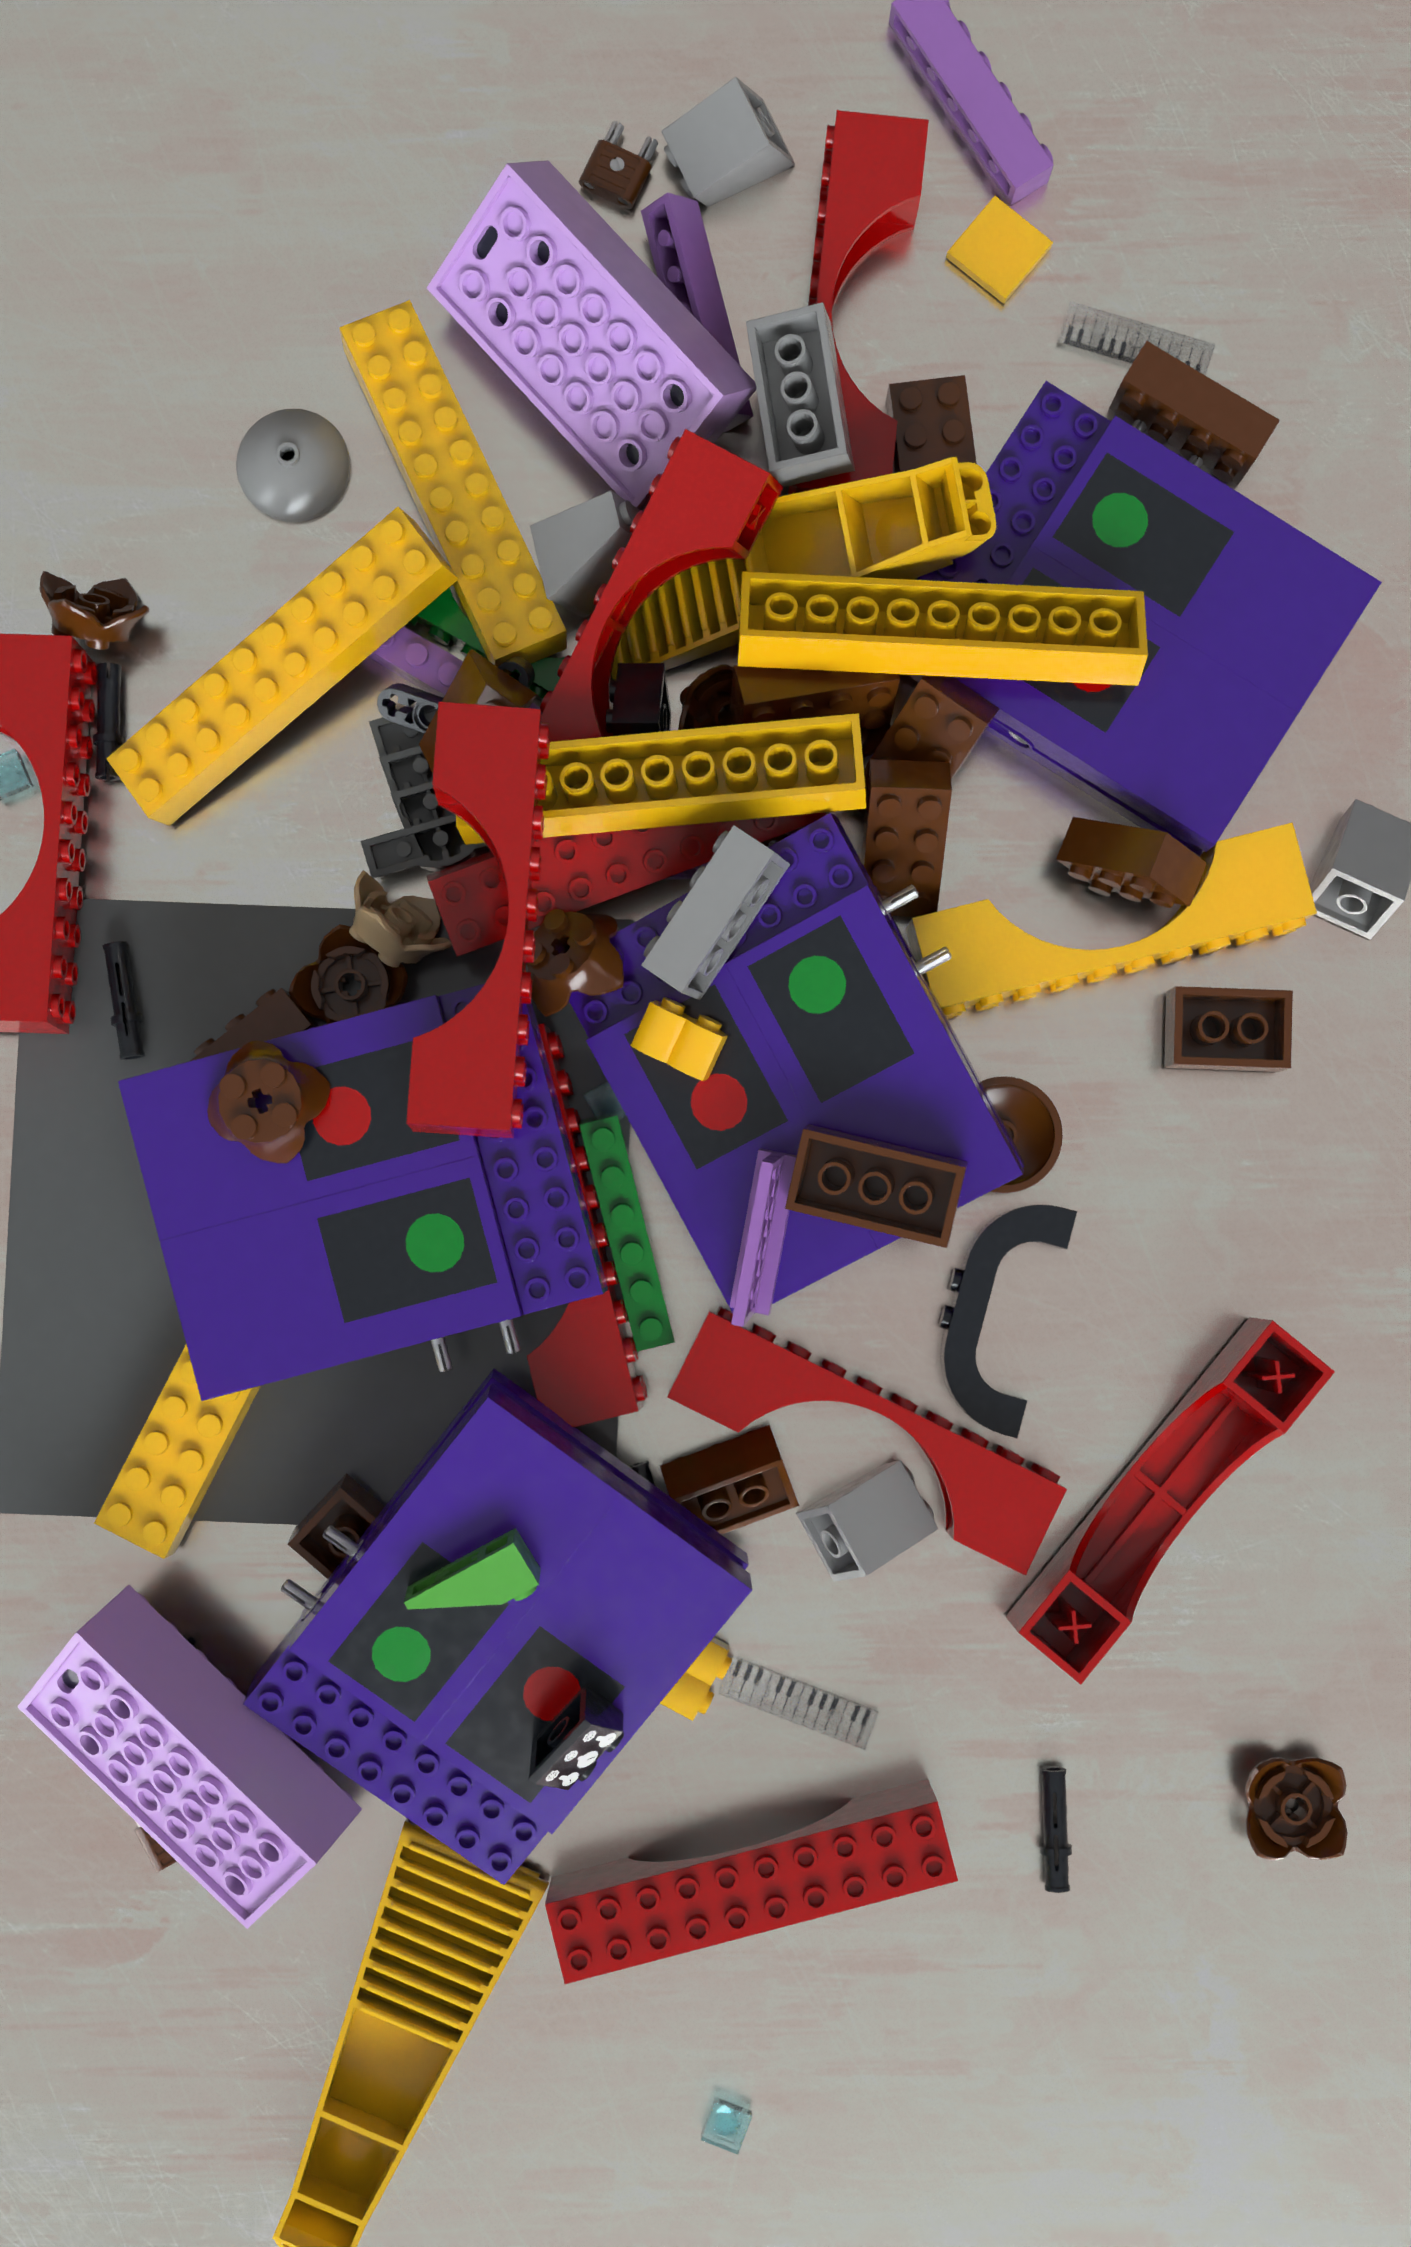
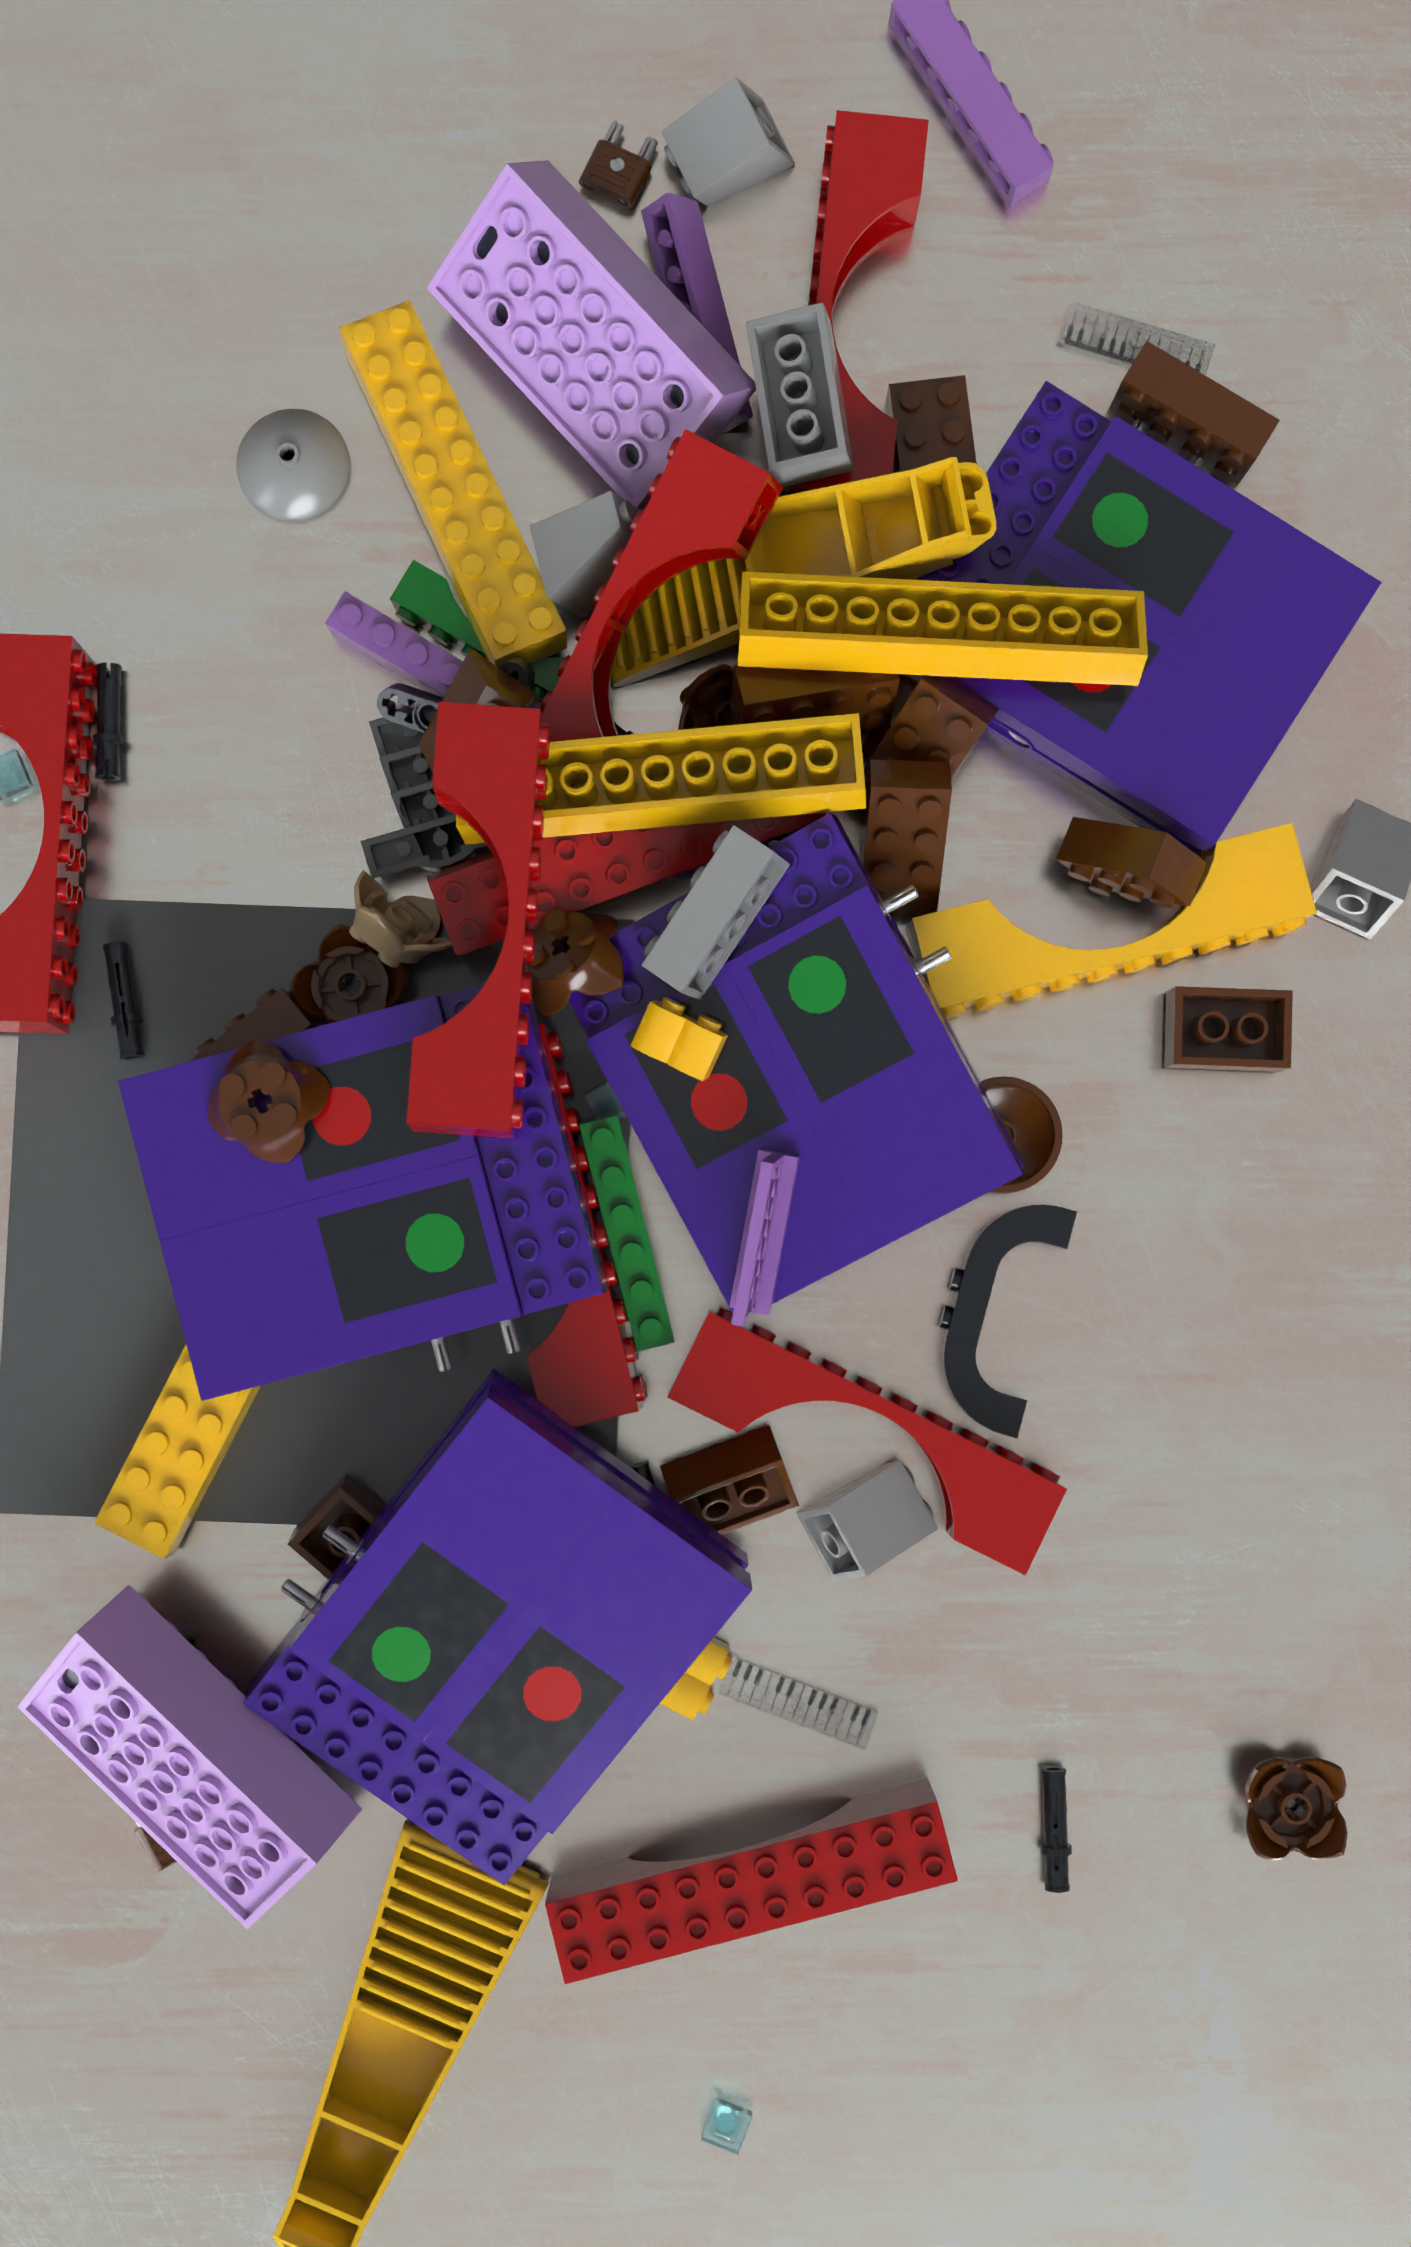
reddish brown brick [39,571,150,650] -> none
yellow brick [106,507,459,826] -> none
bright green slope [404,1528,541,1610] -> none
slope [529,1683,624,1790] -> none
black slope [606,663,671,736] -> none
reddish brown brick [785,1124,968,1248] -> none
yellow tile [946,196,1053,304] -> none
red arch [1006,1317,1335,1685] -> none

